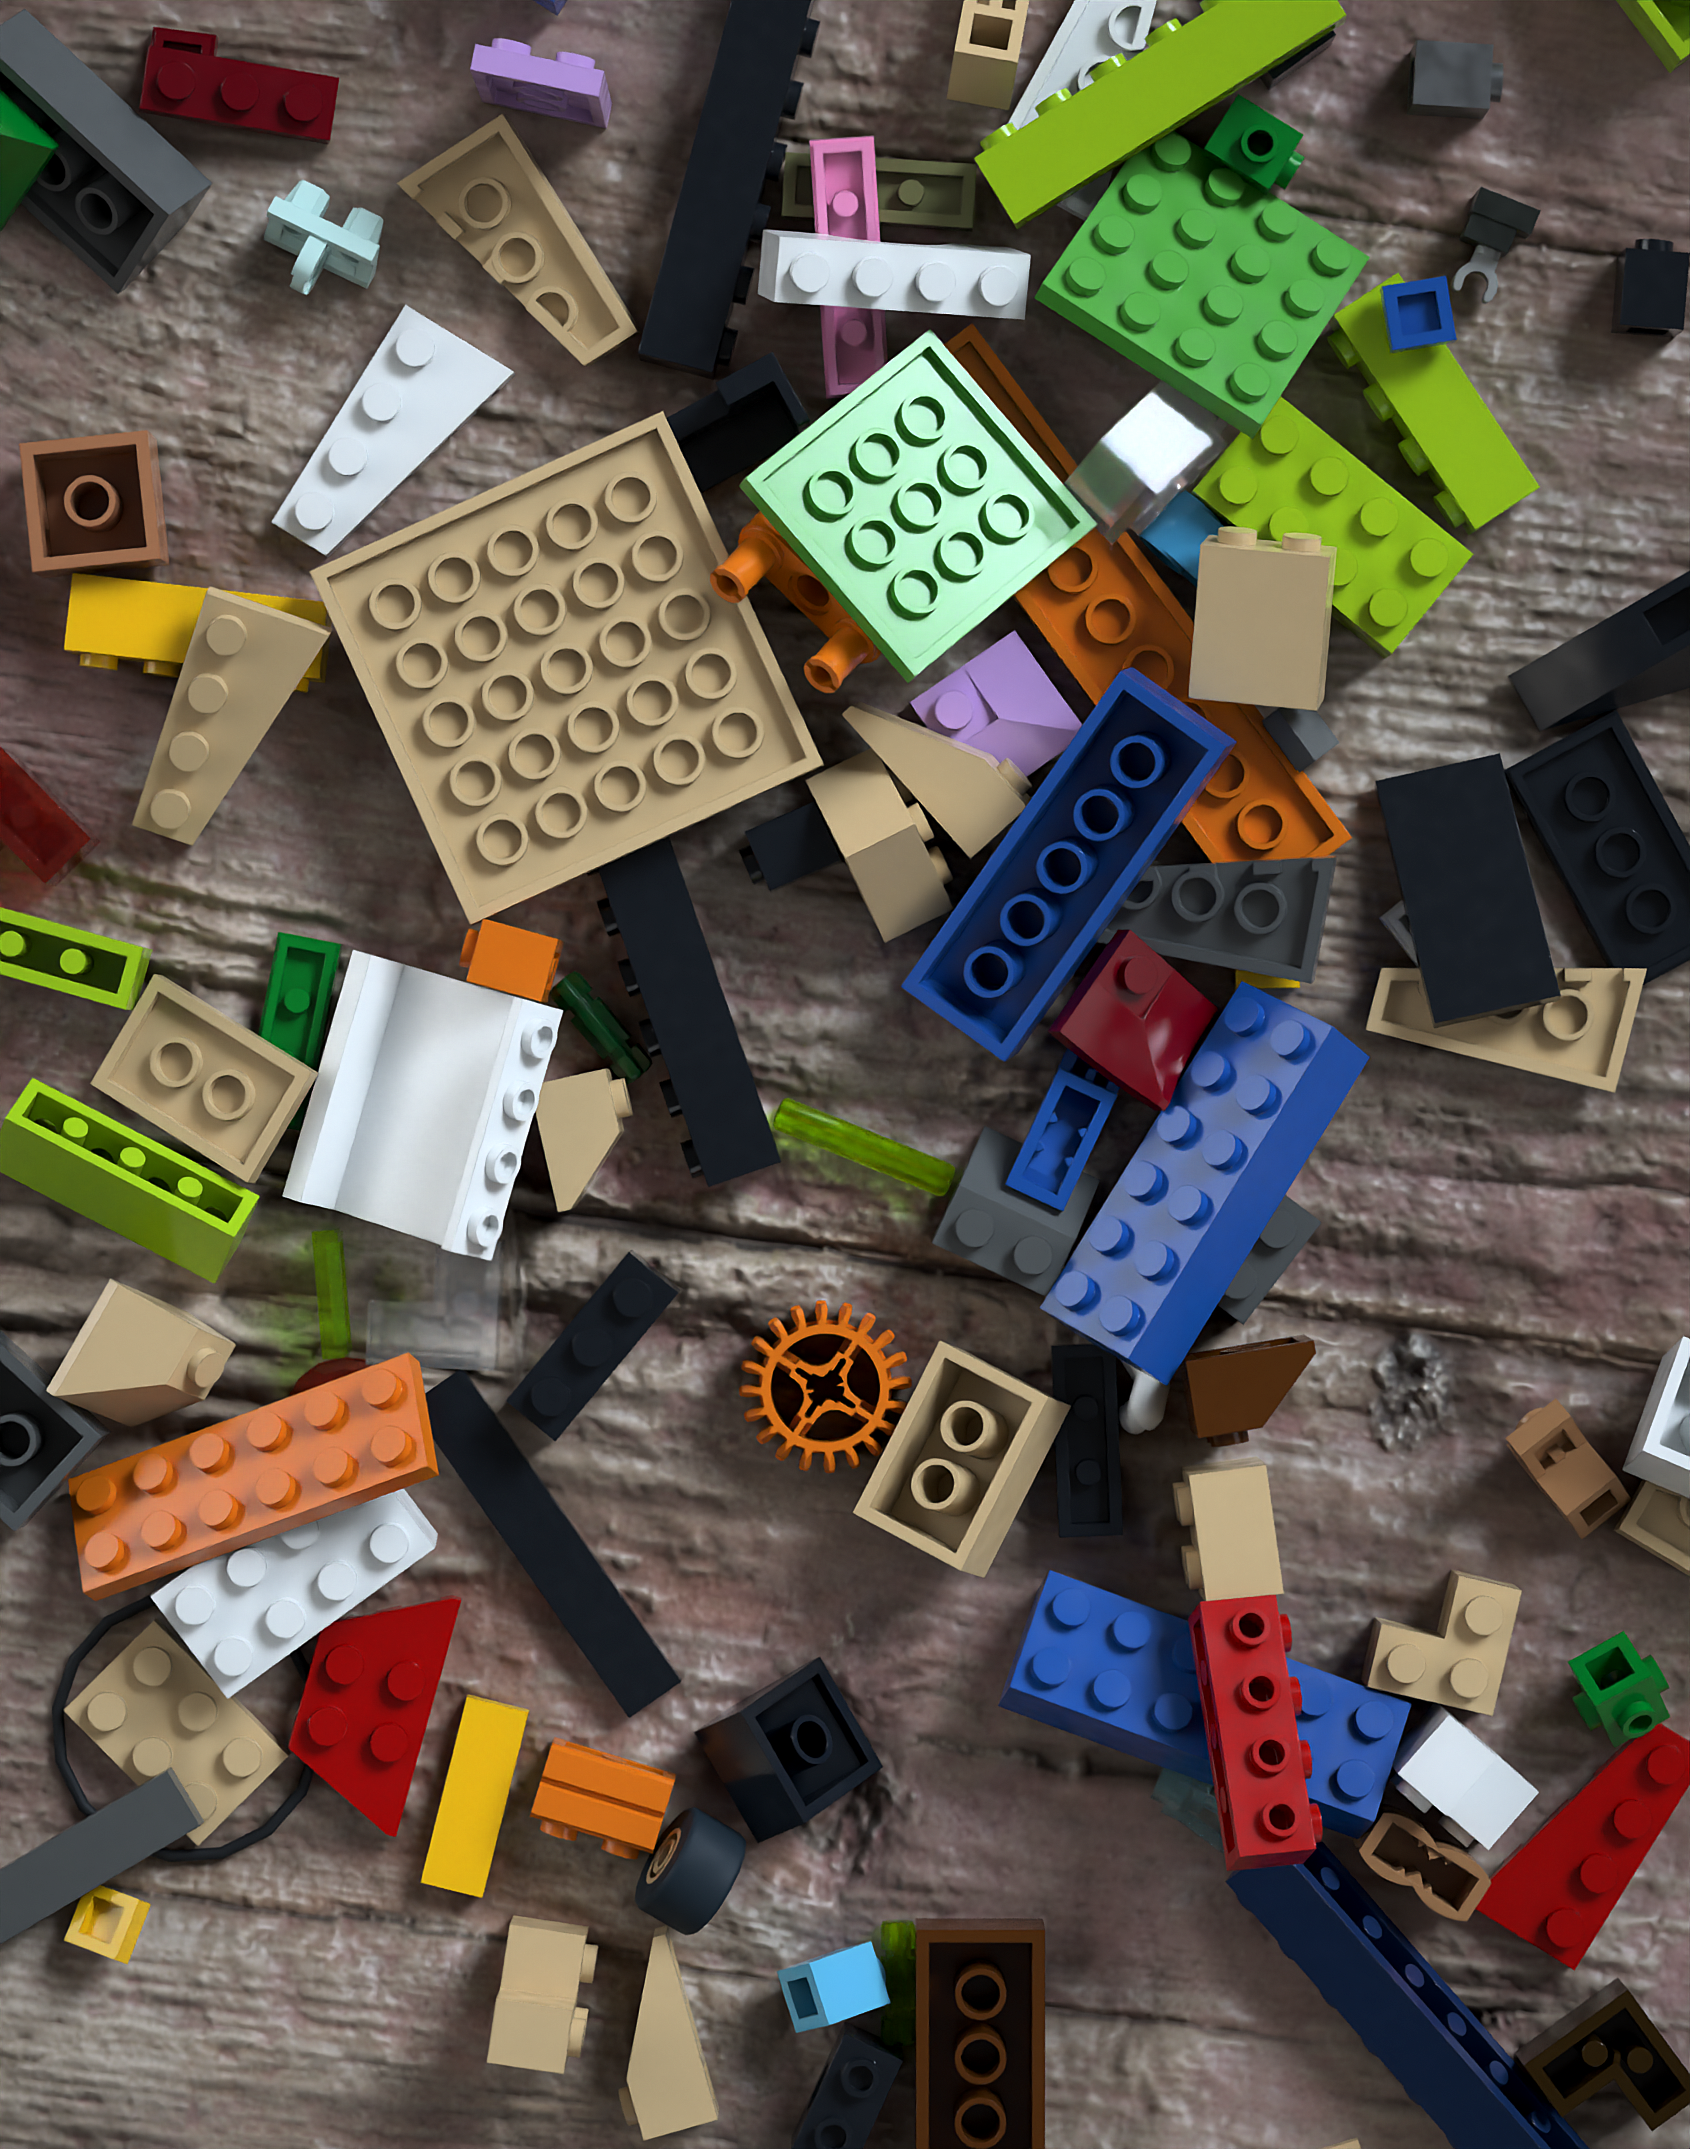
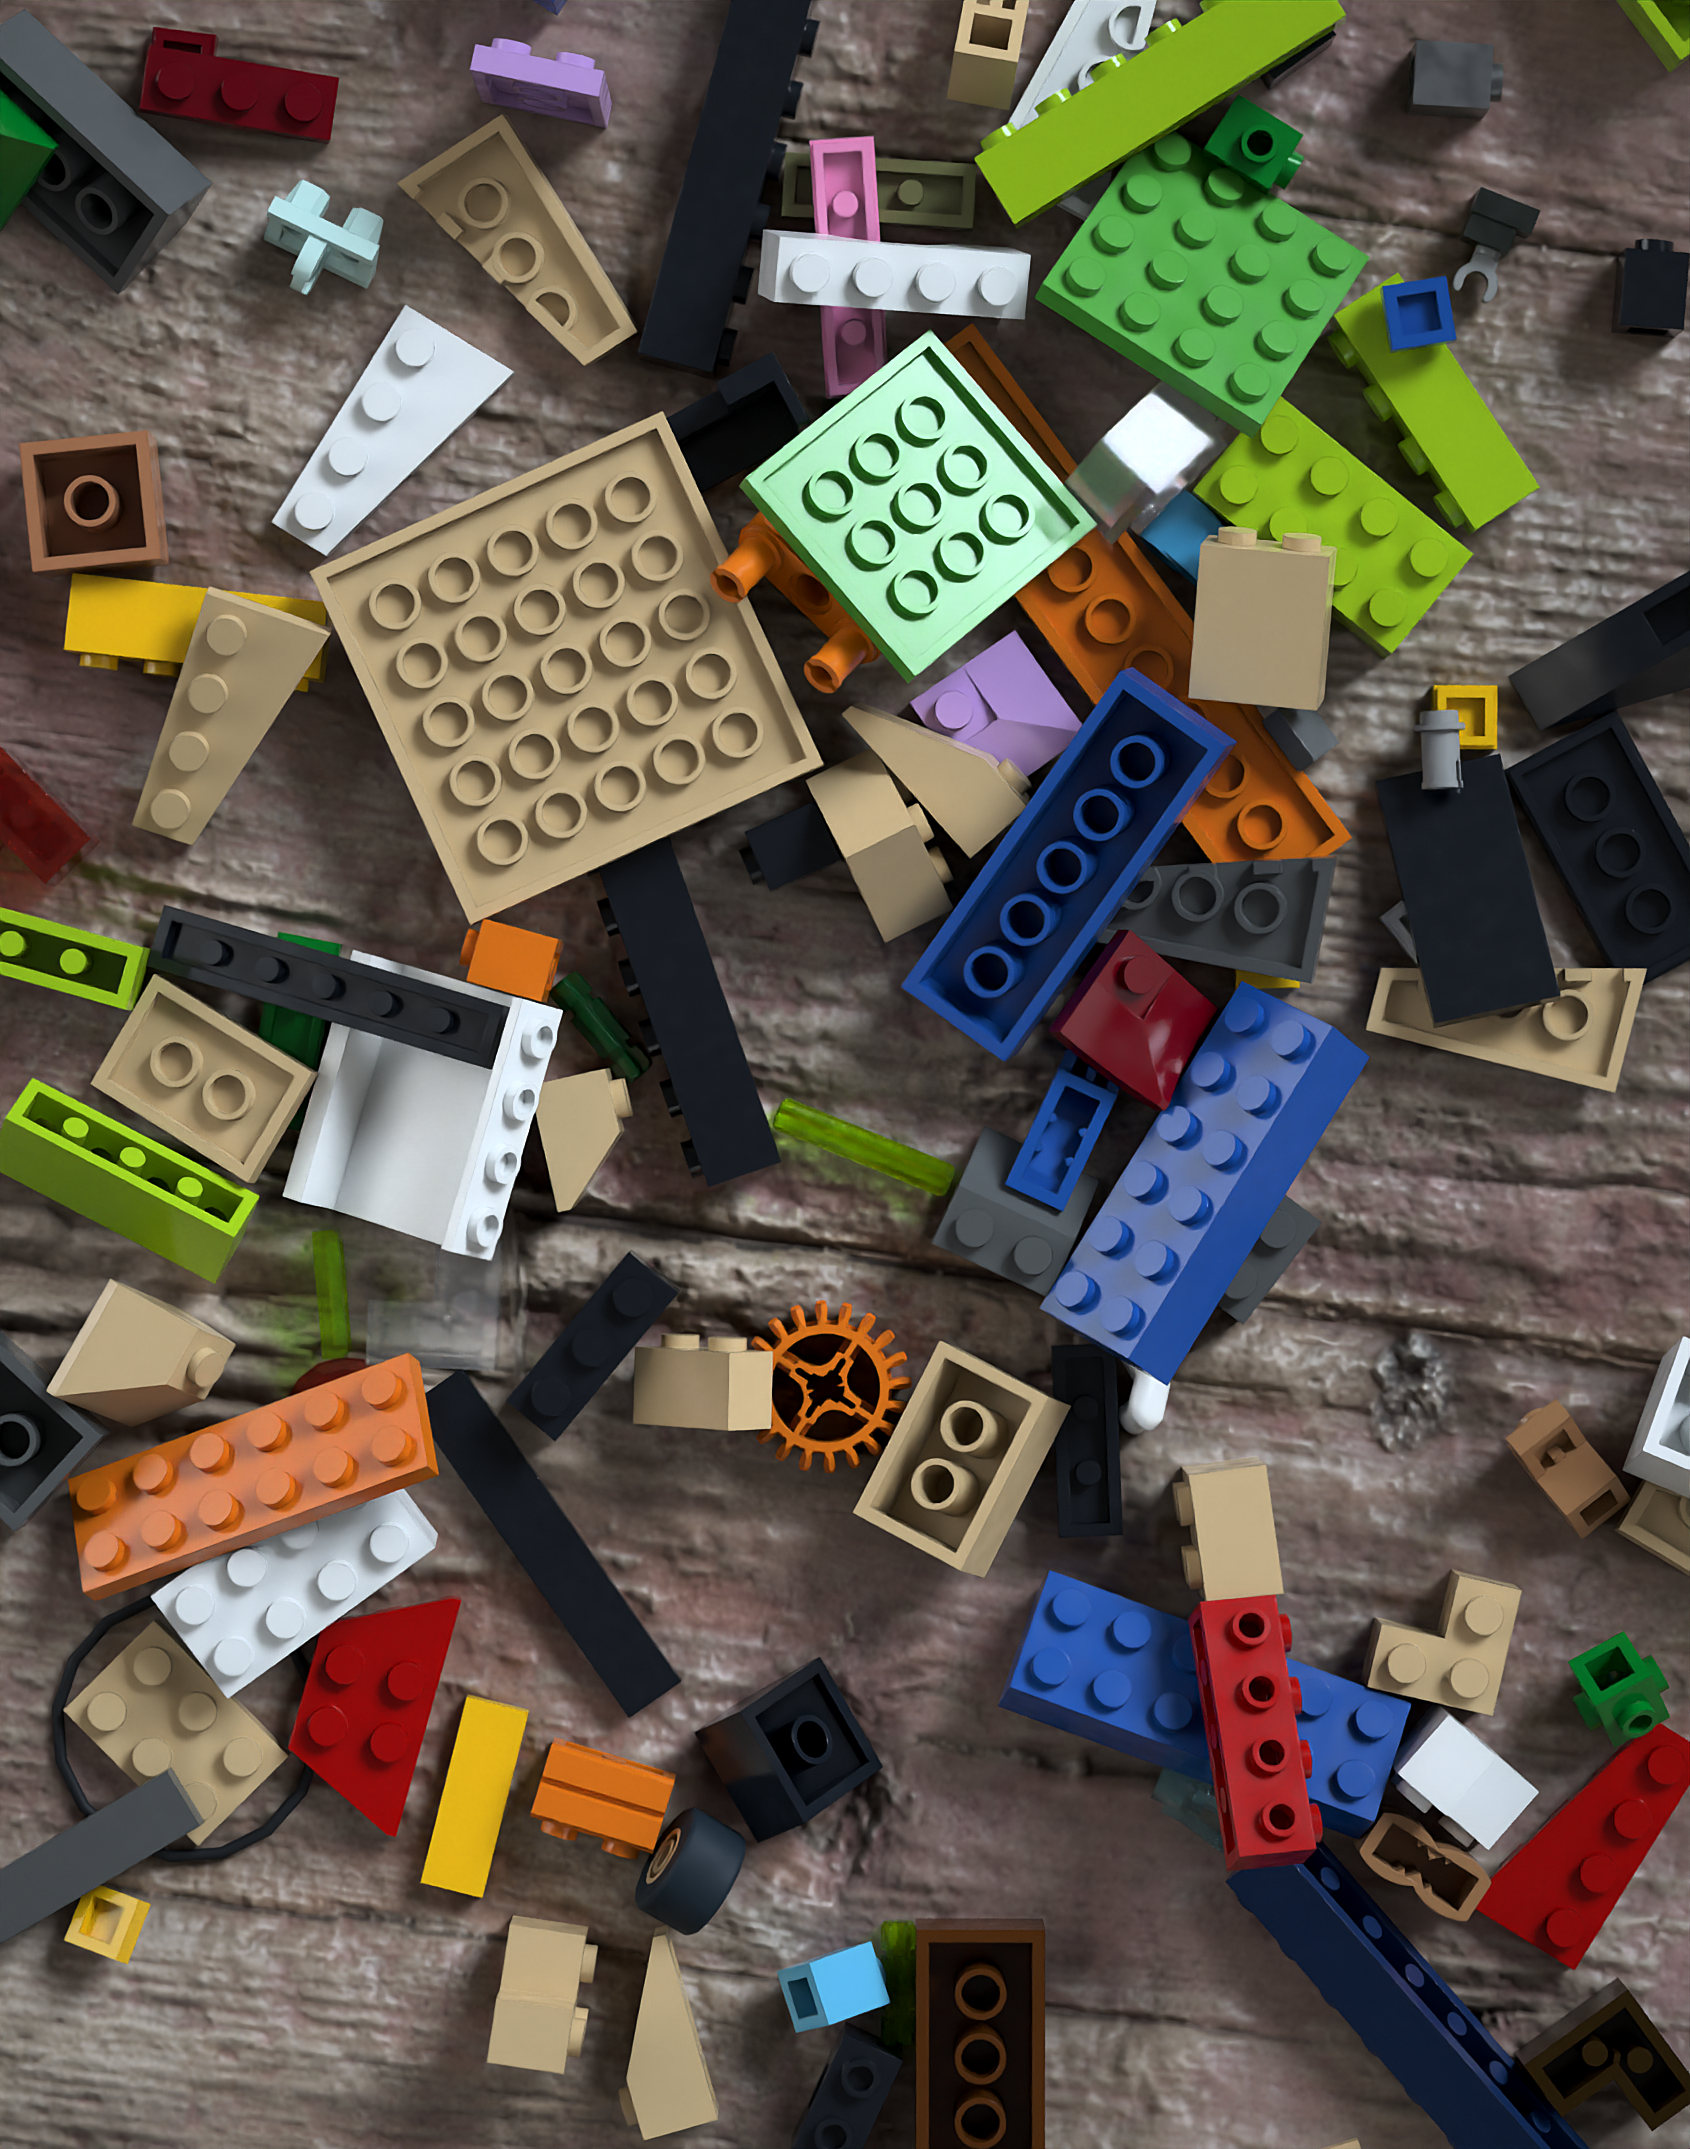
reddish brown slope [1180,1334,1316,1447] -> none
none -> black plate [146,905,510,1070]
none -> tan brick [633,1334,773,1431]
none -> light grey pin [1414,710,1465,790]
none -> yellow tile [1431,685,1498,750]

